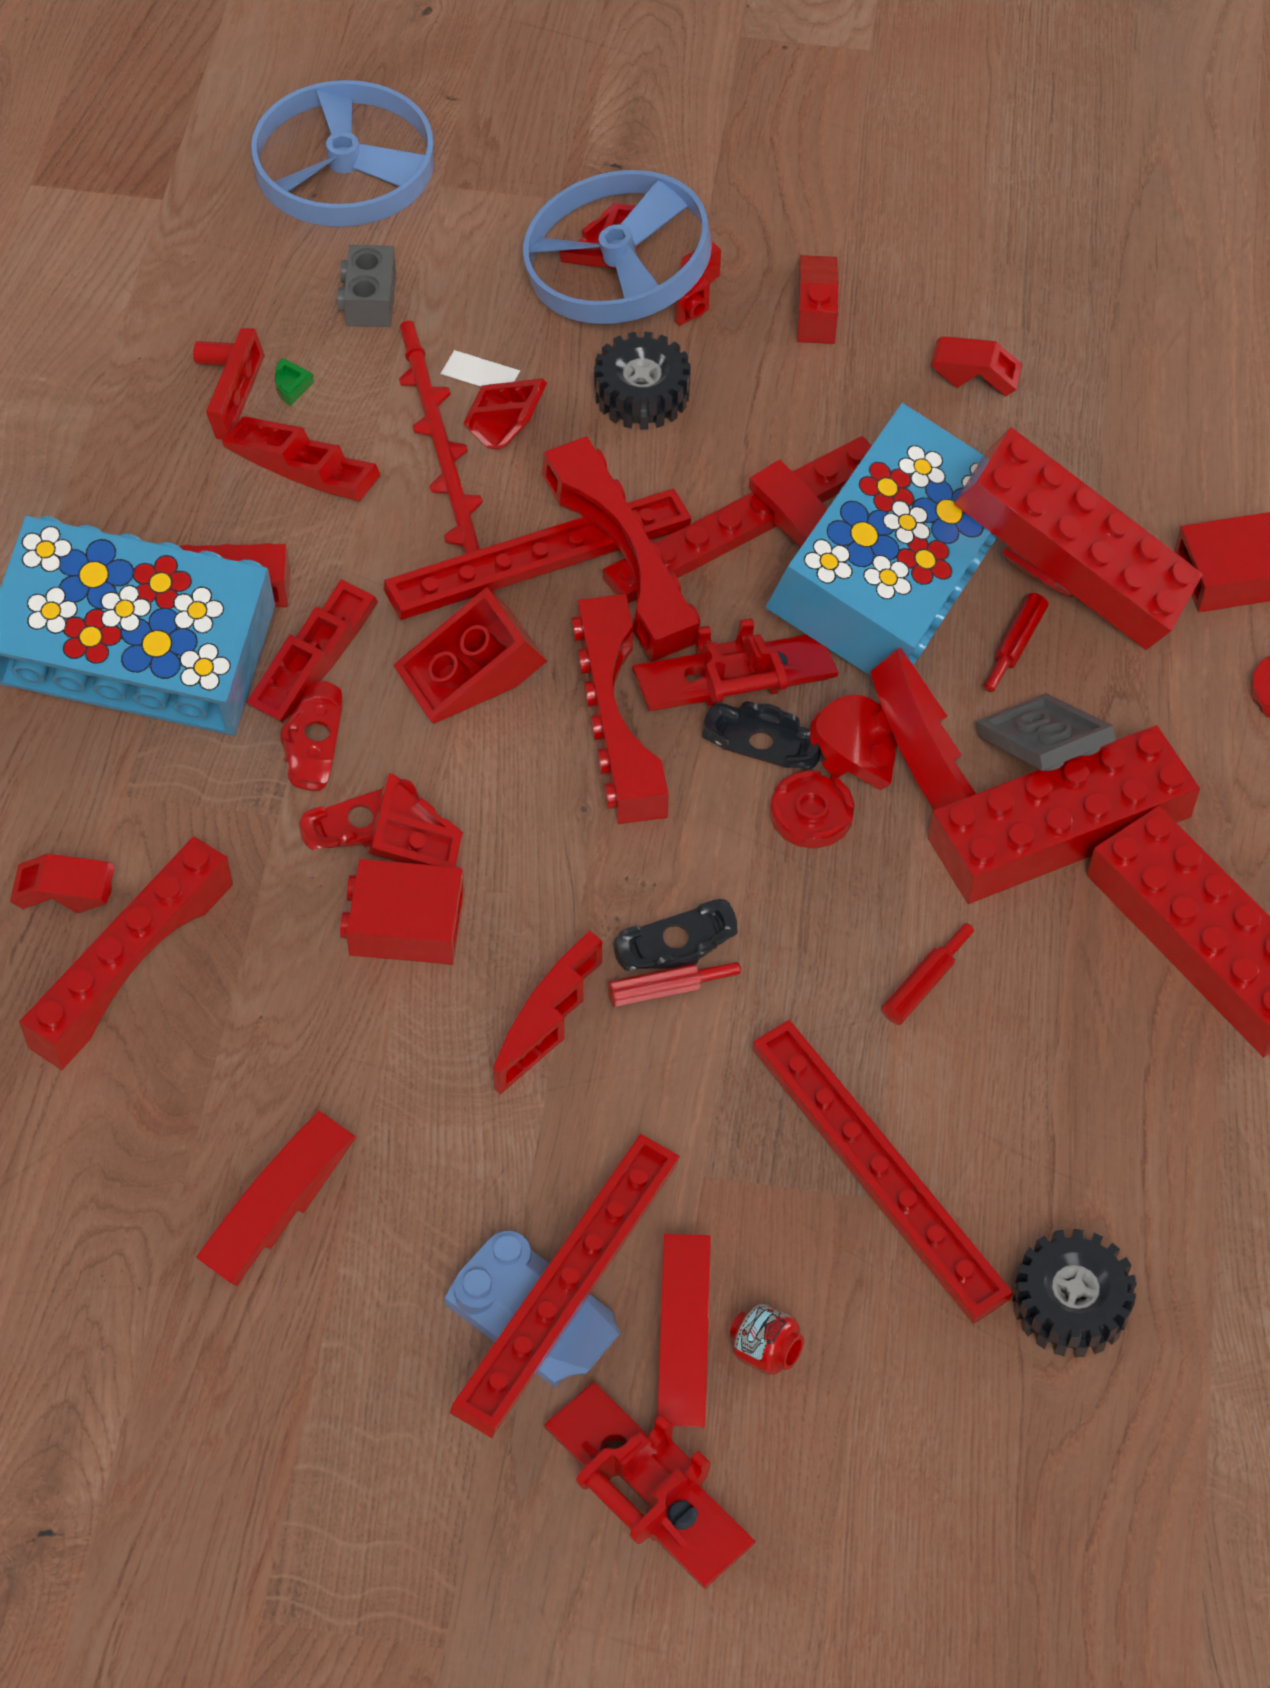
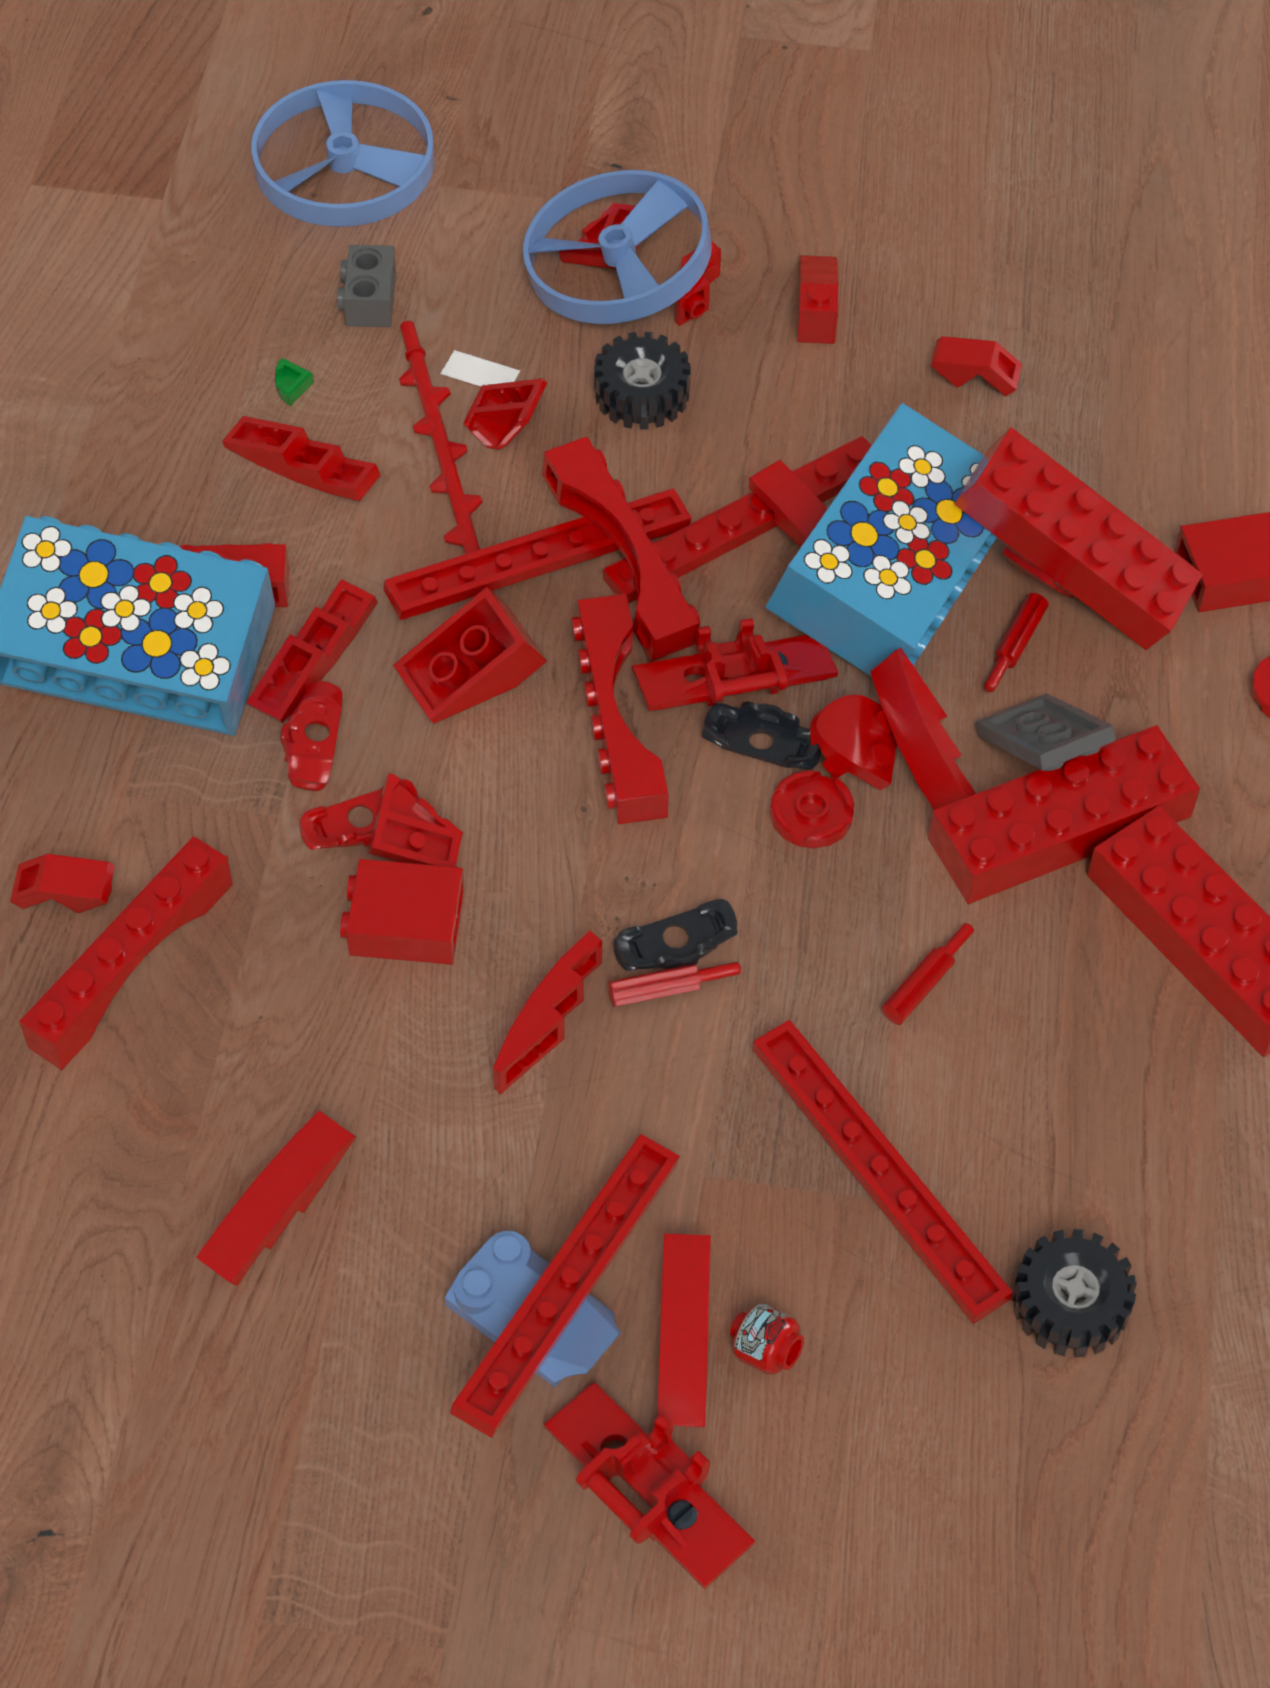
red piece [193,328,265,439] -> none

